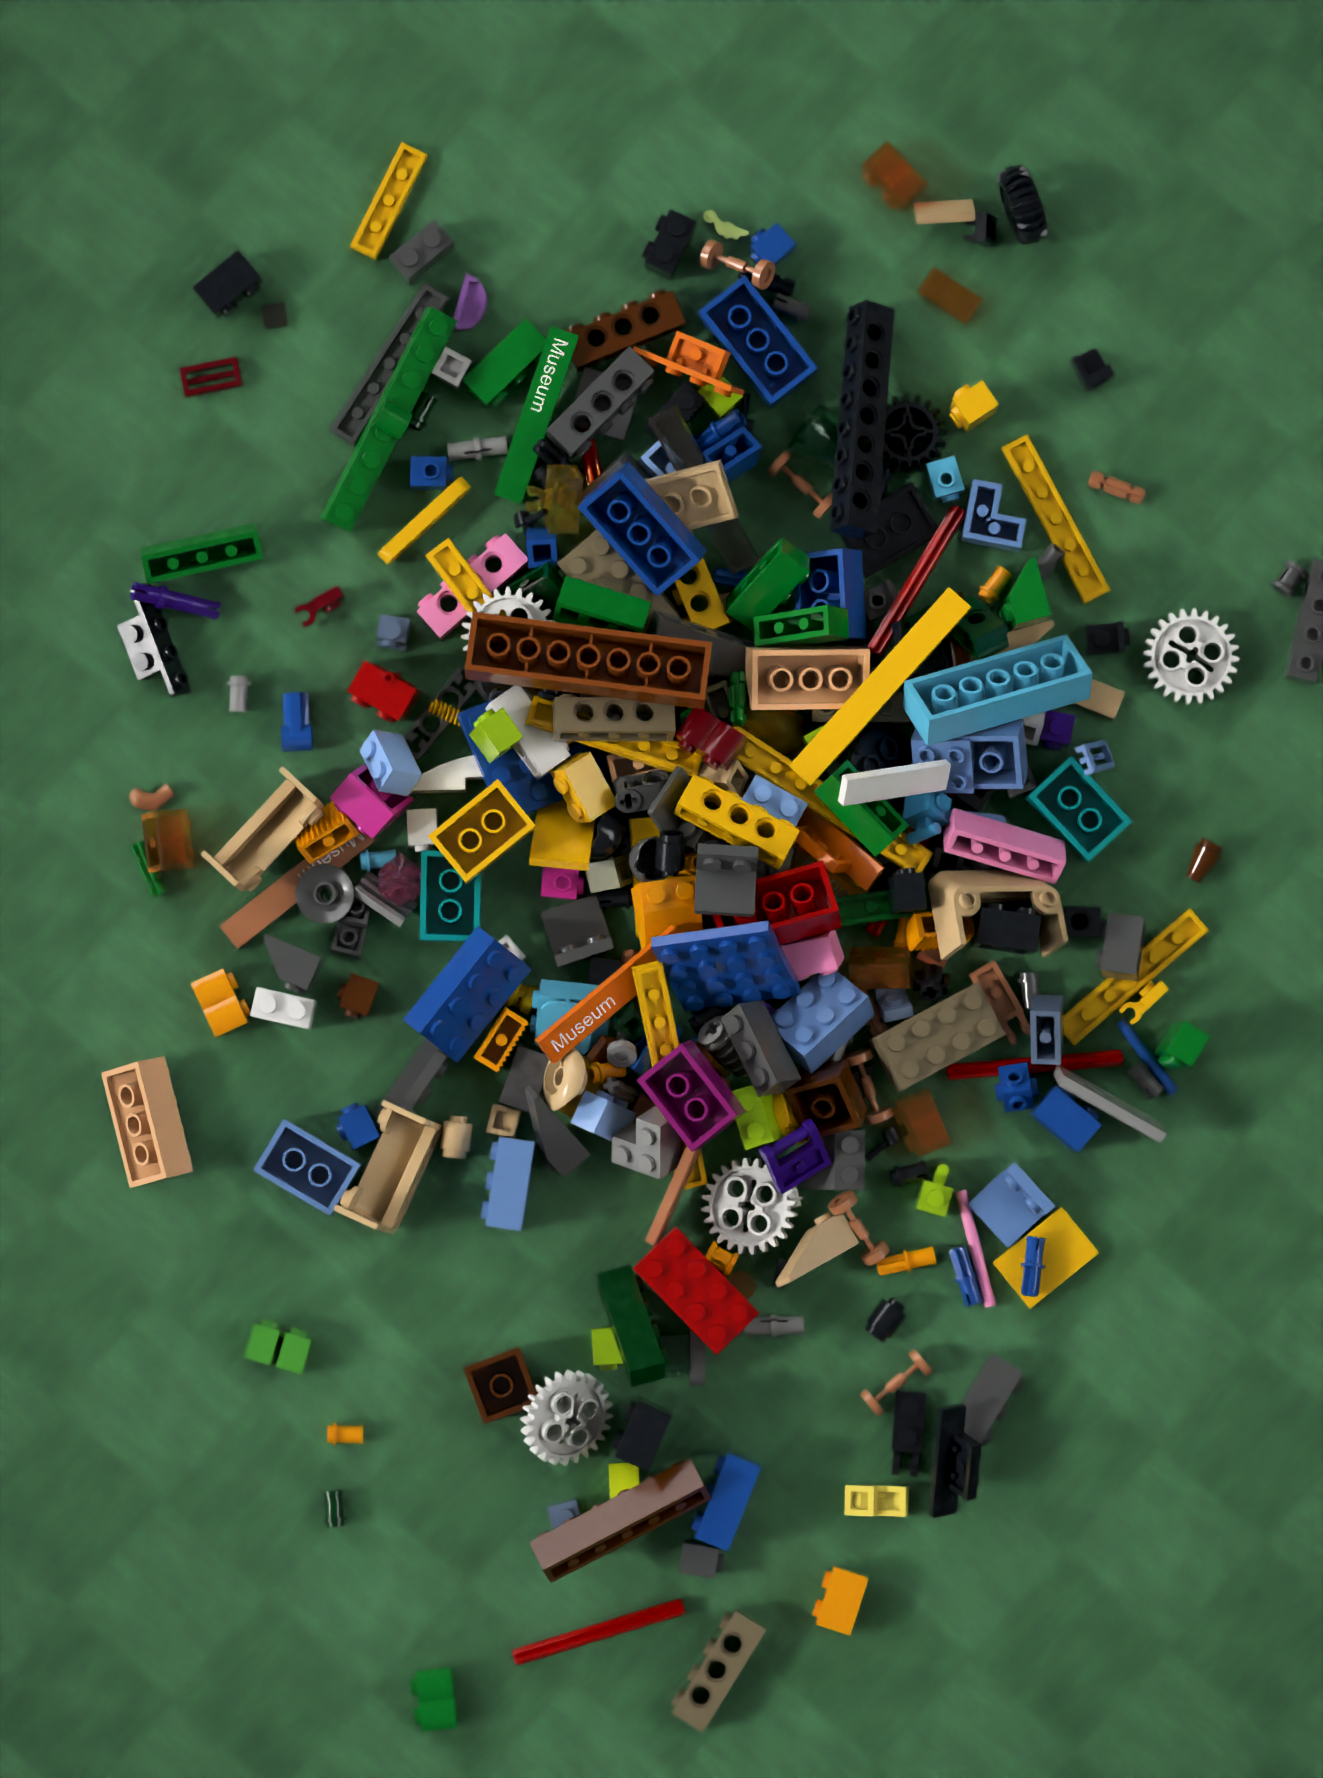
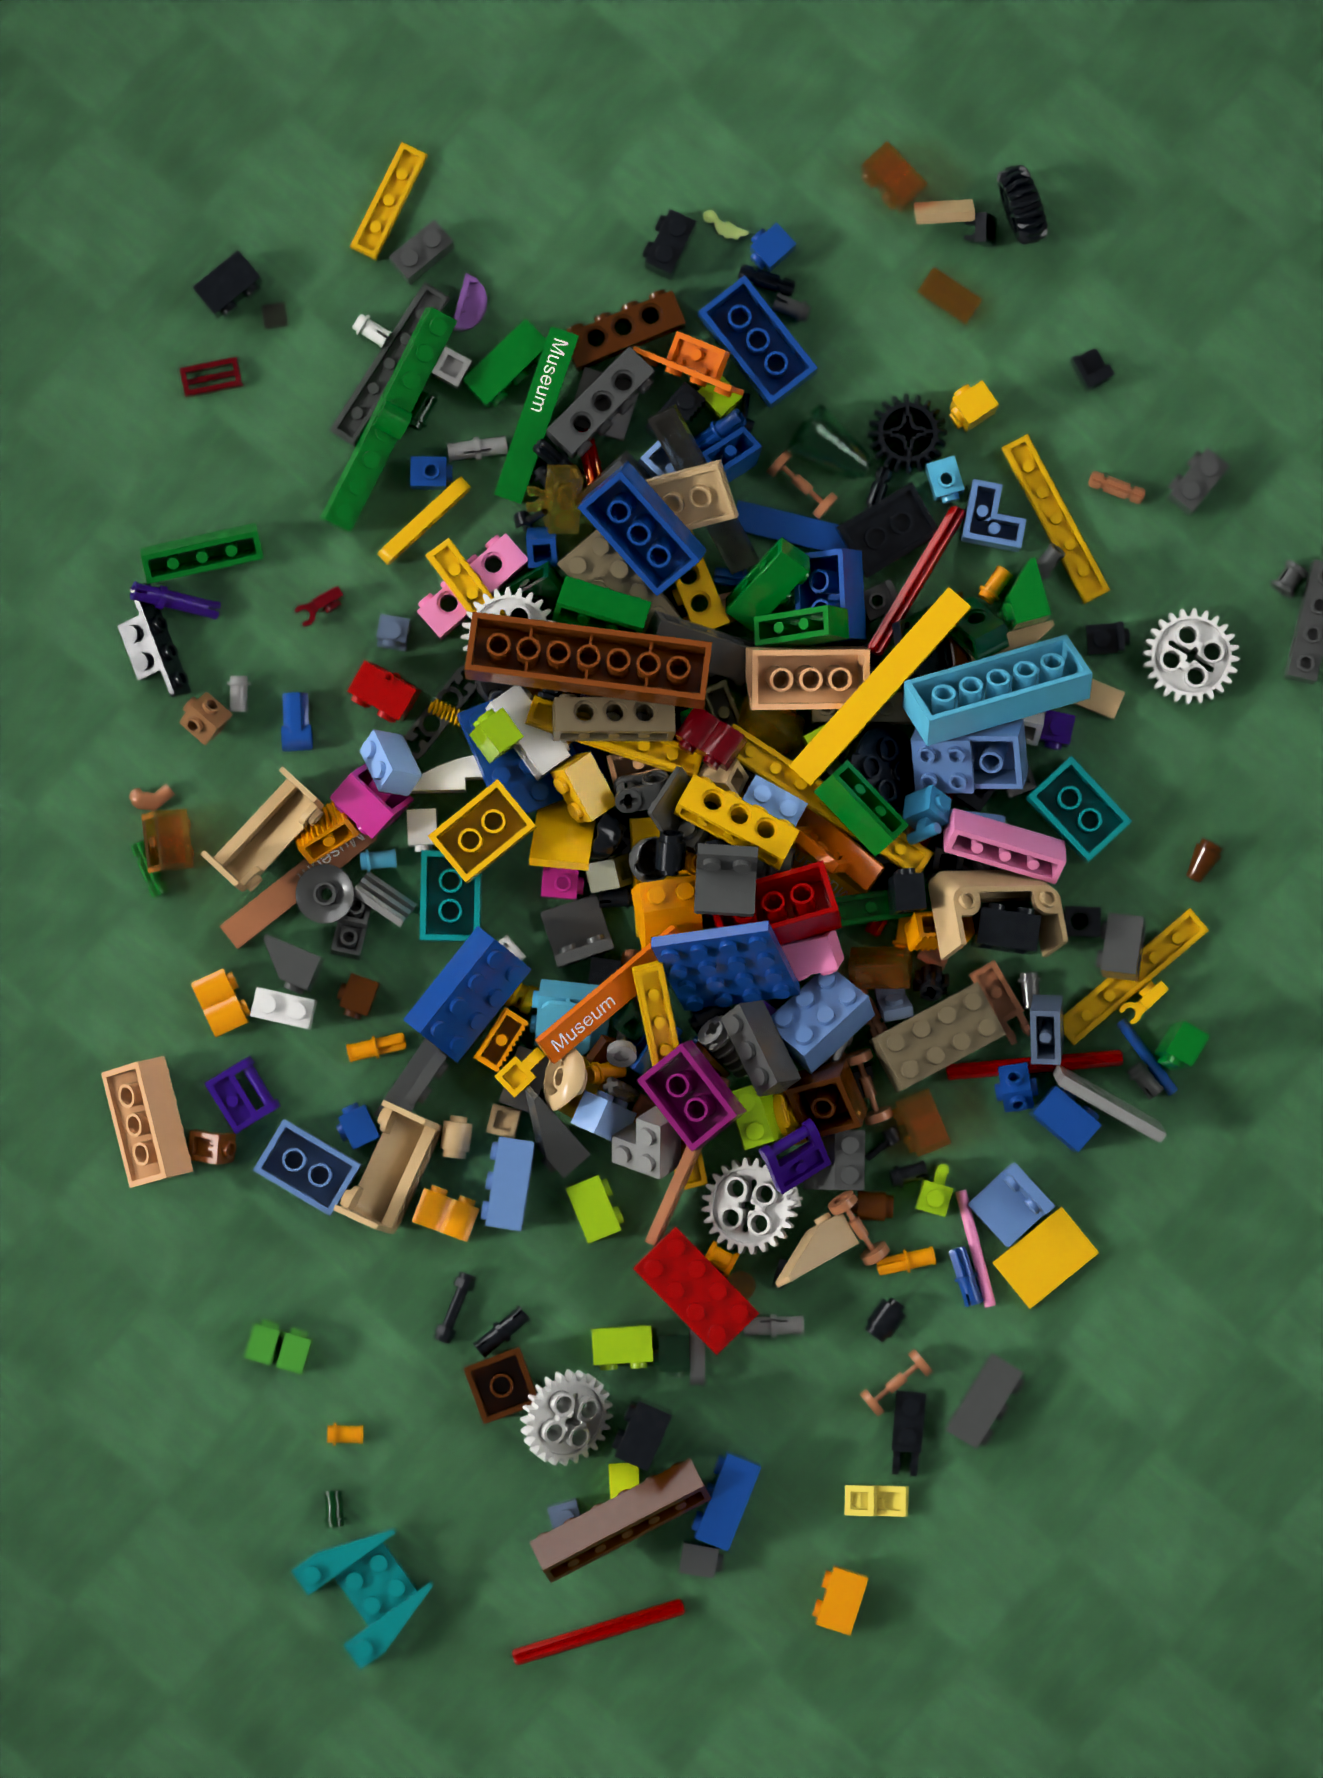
clear pink brick [378,853,421,907] -> none
green brick [410,1666,459,1732] -> none
dark green brick [596,1264,669,1387] -> none
dark tan brick [670,1608,766,1733] -> none
nougat wheel [700,239,775,290] -> none
green axle [728,671,747,727] -> none
black brick [830,300,895,540] -> none
white tile [838,759,951,806] -> none
black bracket [929,1403,982,1518] -> none
blue axle [1021,1236,1046,1297] -> none
medium blue tile [1075,740,1115,776] -> none
none -> medium nougat brick [179,691,233,746]
none -> dark orange bracket [188,1129,237,1165]
none -> dark purple plate [204,1055,281,1134]
none -> teal wedge [291,1527,434,1670]
none -> light orange axle [346,1033,407,1063]
none -> white pin [352,313,392,348]
none -> light orange brick [411,1185,480,1242]
none -> black bar [434,1271,477,1344]
none -> black pin [473,1305,531,1358]
none -> yellow plate [494,1048,546,1098]
none -> lime brick [566,1175,625,1244]
none -> blue tile [731,500,847,551]
none -> reddish brown brick [851,1190,894,1221]
none -> dark grey brick [1167,447,1230,516]

